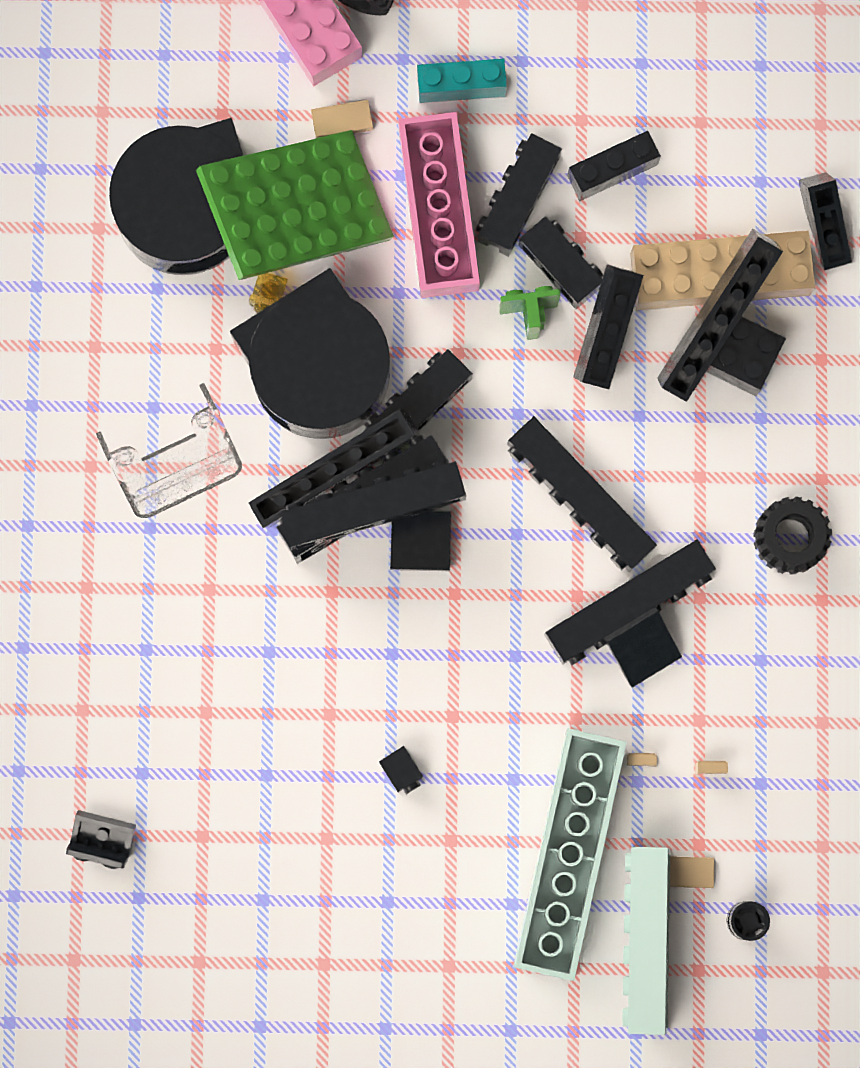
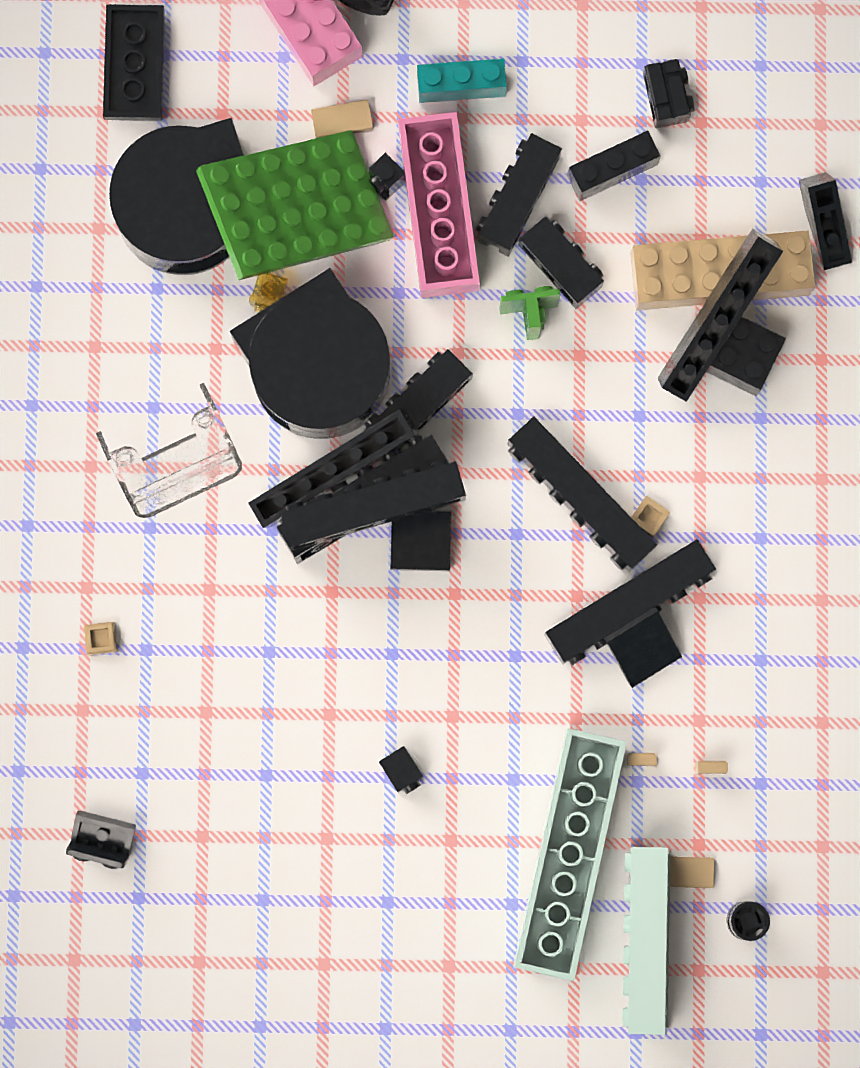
black brick [573,264,644,390] -> none
black tyre [753,496,832,575] -> none
none -> tan tile [84,622,117,656]
none -> black plate [103,4,165,121]
none -> black brick [369,152,405,202]
none -> tan tile [631,495,671,538]
none -> black brick [642,59,695,128]

